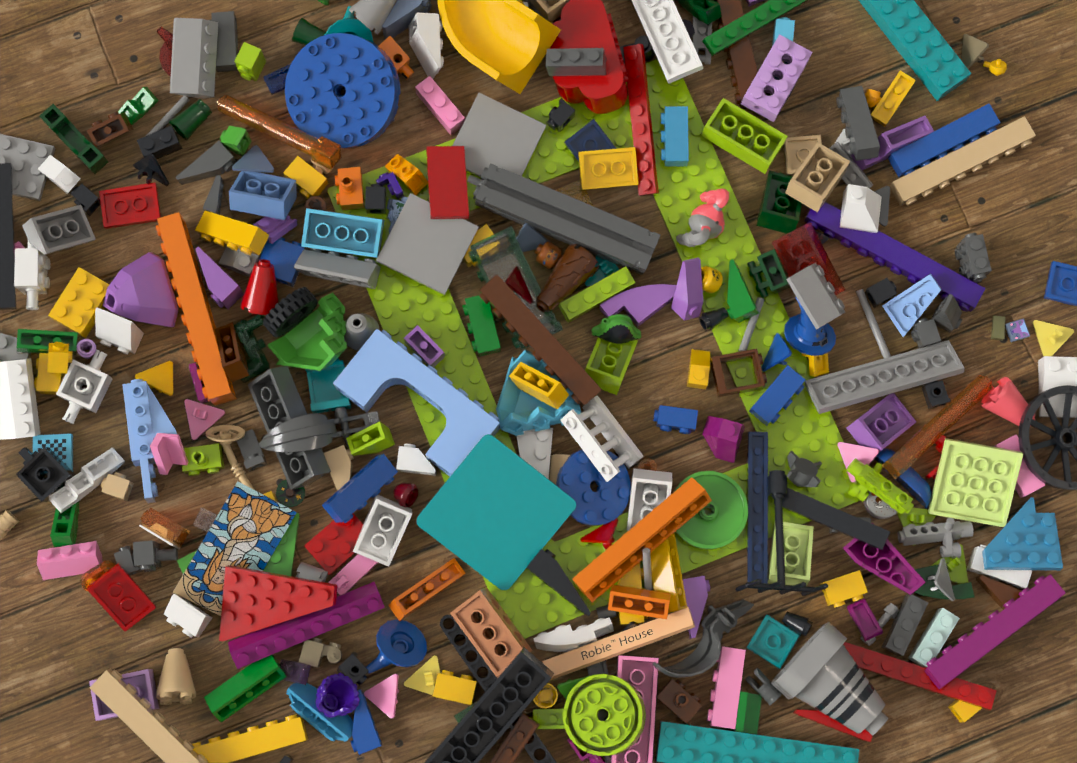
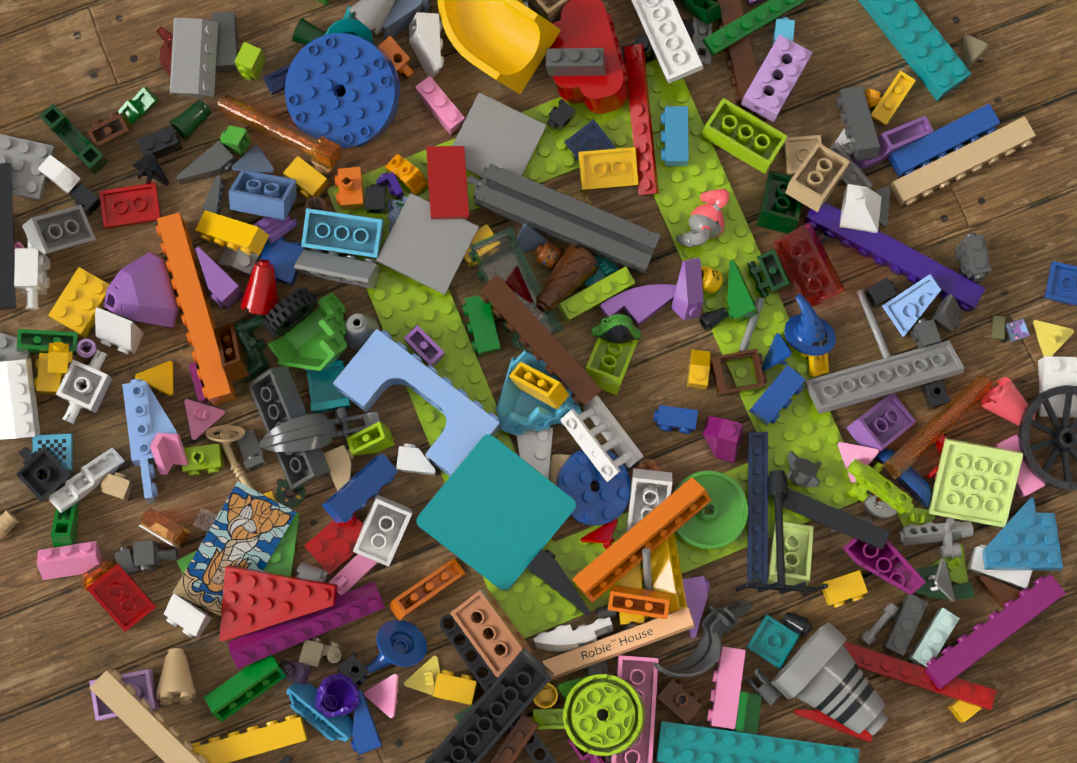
light grey bar [146,96,190,136] -> none
dark red cone [393,483,419,507] -> none
light grey slope [786,263,845,330] -> none
magenta tile [847,598,883,641] -> none
yellow piece [983,59,1007,76] -> none

